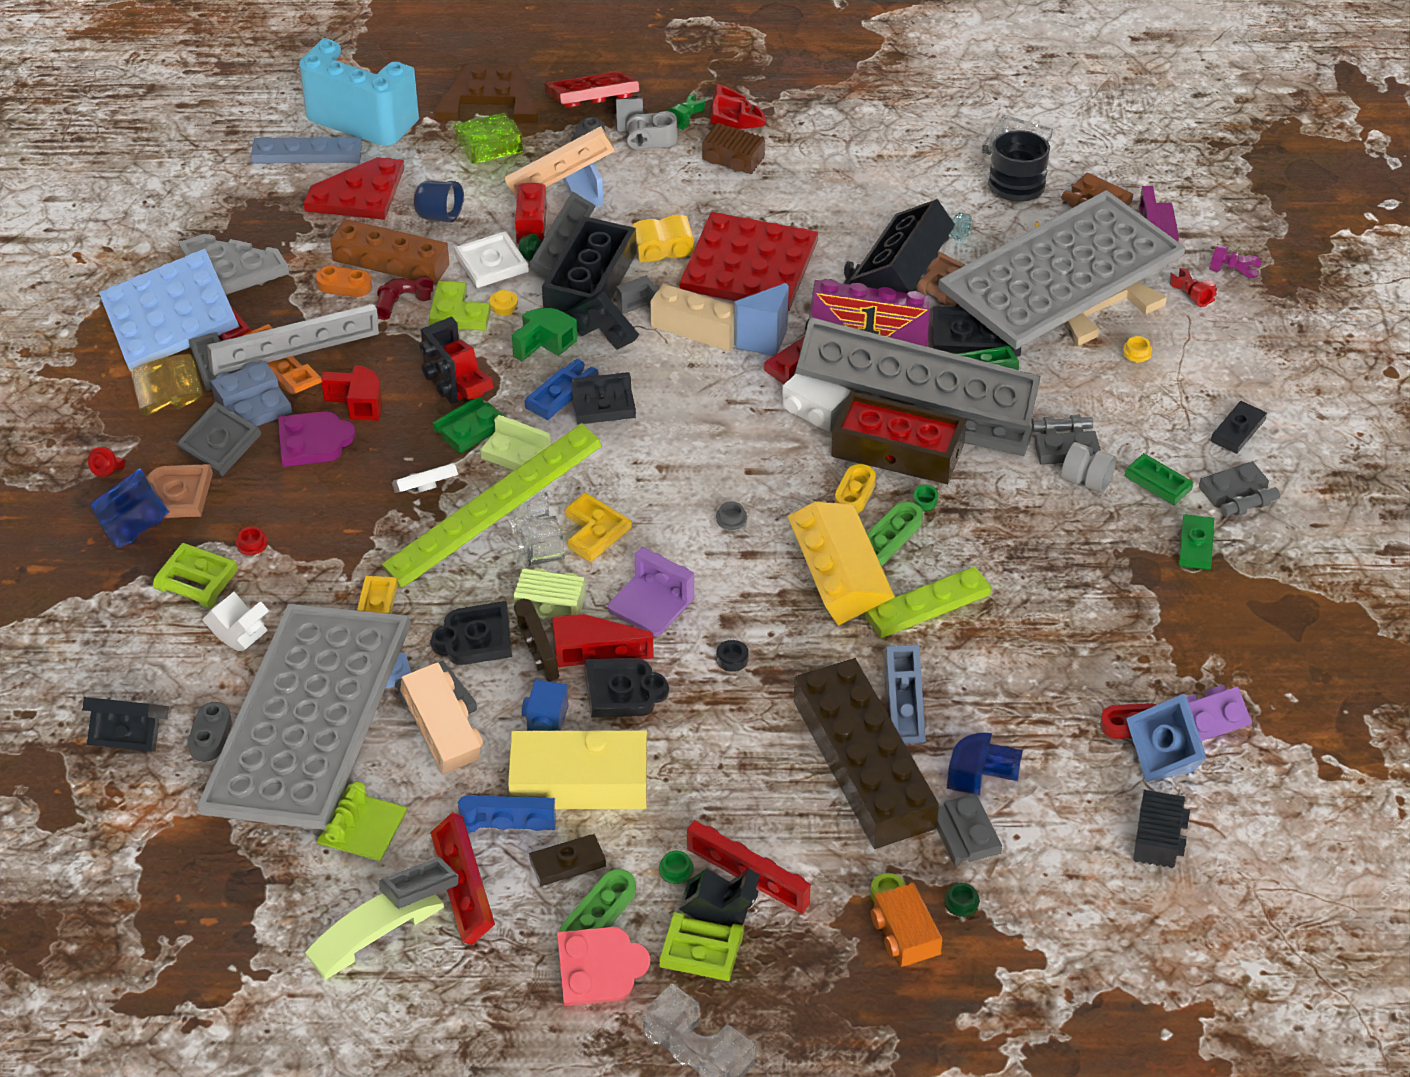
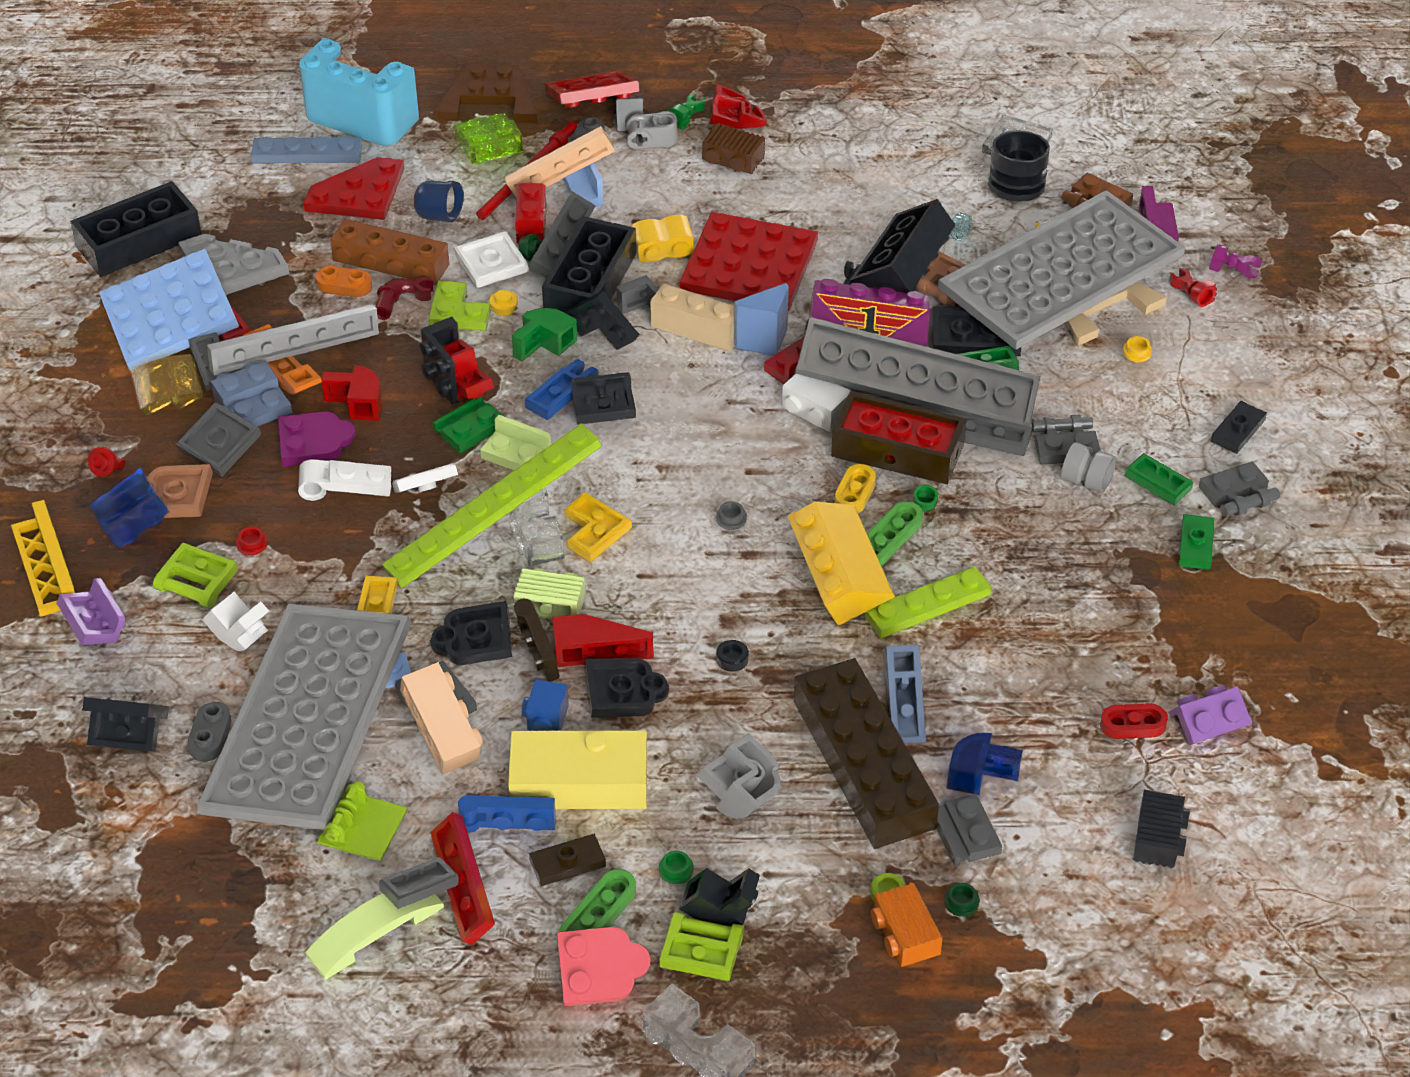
medium lavender bracket [608,547,694,636] -> none
red plate [687,820,811,914] -> none
medium blue slope [1126,694,1207,782] -> none
none -> yellow fence [11,500,75,617]
none -> medium lavender bracket [57,578,125,645]
none -> black brick [70,181,202,277]
none -> white plate [298,460,391,501]
none -> red bar [476,121,577,220]
none -> light grey brick [697,733,782,819]

